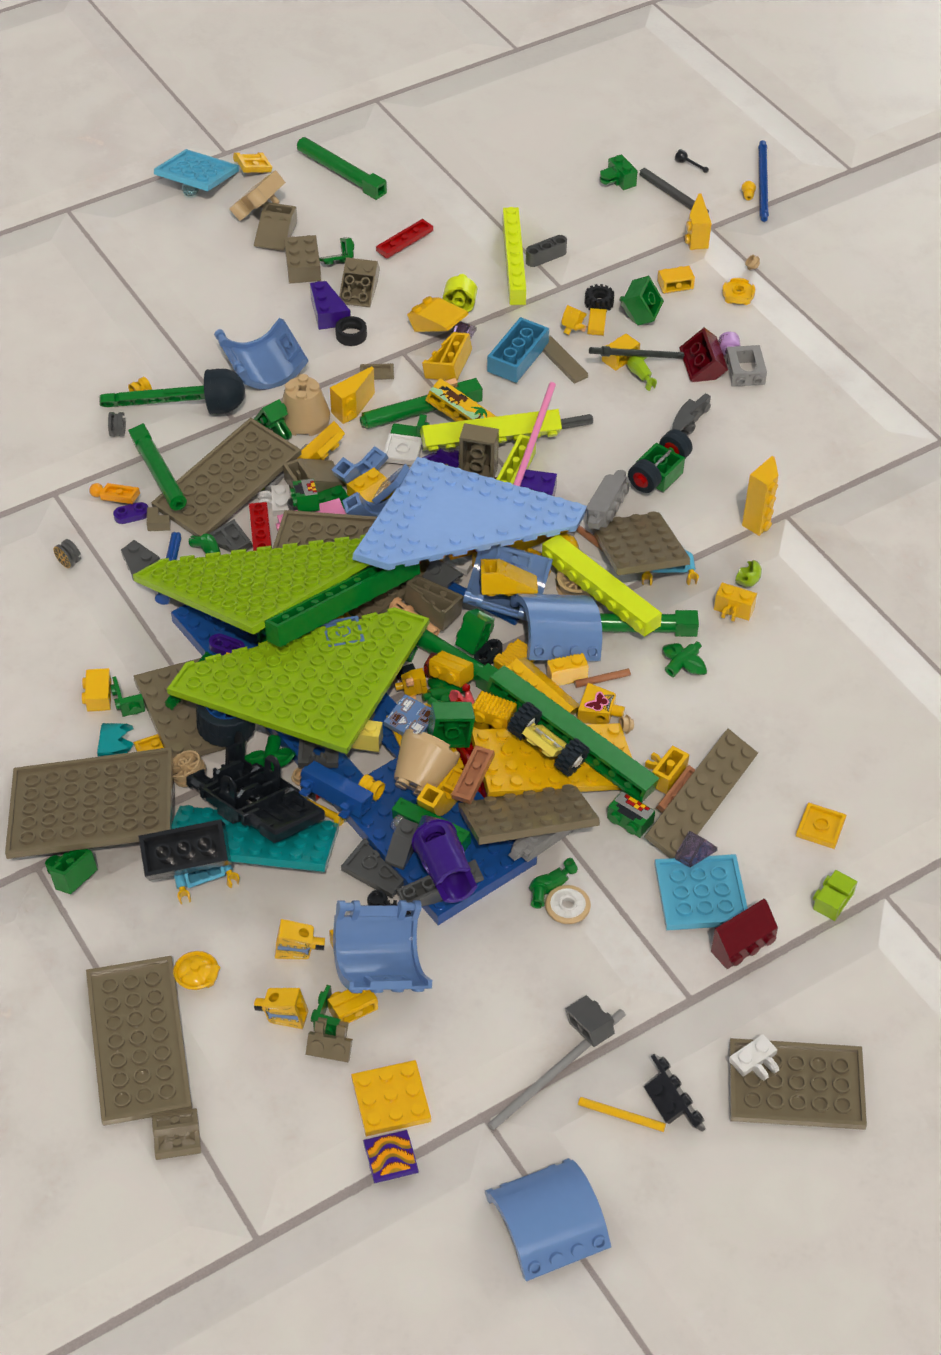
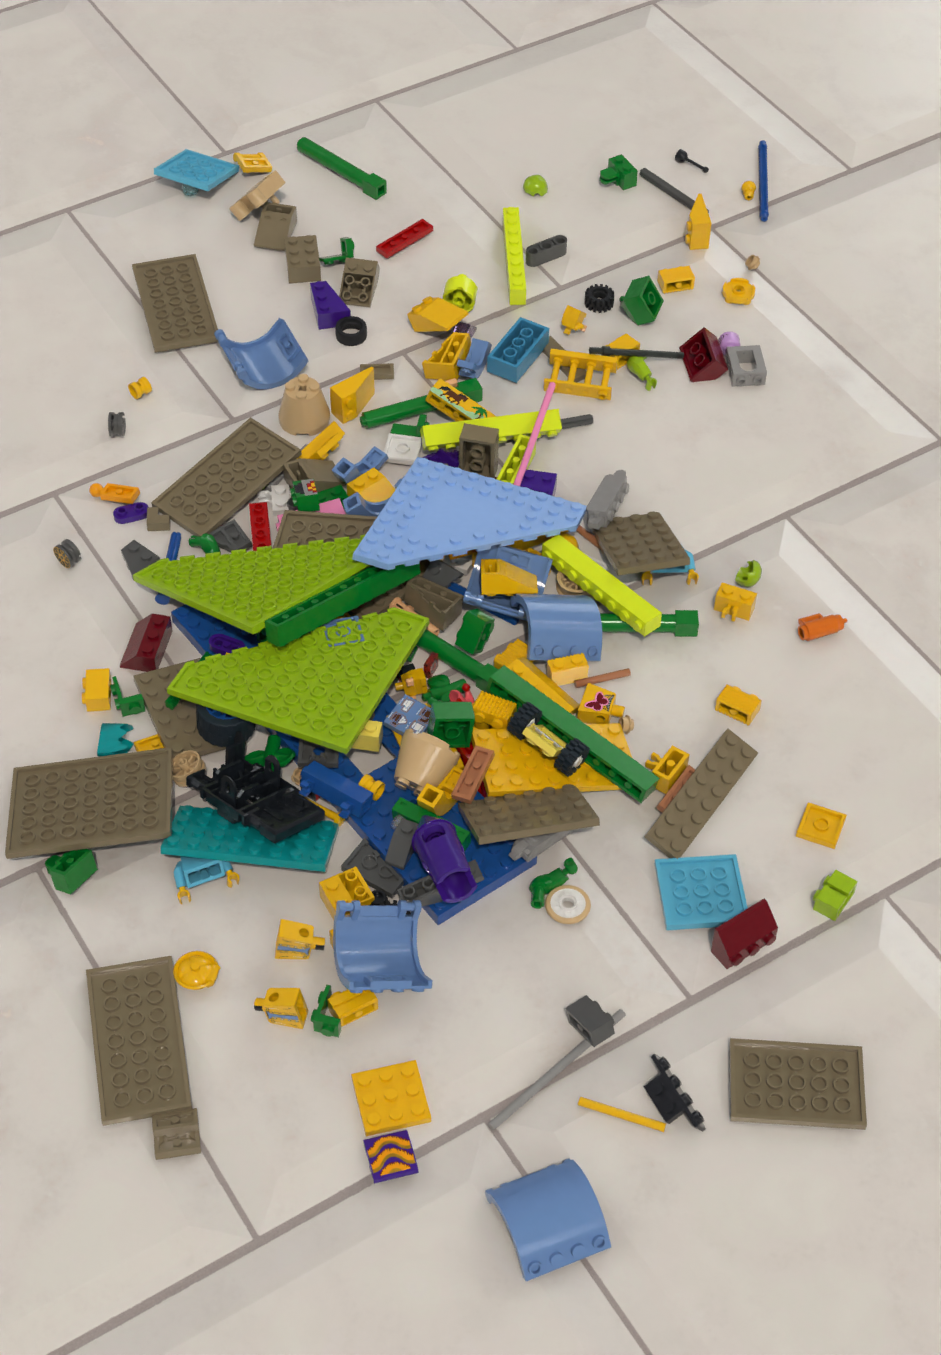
piece [99,368,245,414] -> none
green brick [128,423,187,511] -> none
black brick [139,819,232,881] -> none
green brick [254,399,292,440] -> none
dark tan plate [305,1017,353,1063] -> none
medium blue tile [372,464,410,505] -> none
yellow brick [429,651,474,688] -> none
black beam [474,639,503,665] -> none
yellow tile [587,308,607,336] -> none
brick [607,791,655,838] -> none
brick [628,429,693,493] -> none
green plant [663,641,707,677] -> none
dark grey slope [672,393,711,435] -> none
clear purple slope [675,831,718,868] -> none
white hinge [729,1034,779,1081] -> none
yellow slope [742,456,779,536] -> none
none -> dark red slope [120,614,173,672]
none -> dark tan plate [132,254,218,353]
none -> yellow slope [319,867,375,920]
none -> medium blue arch [457,338,492,378]
none -> lime hair [523,175,548,196]
none -> yellow fence [544,349,618,400]
none -> yellow brick [715,684,762,726]
none -> orange piece [798,613,848,641]

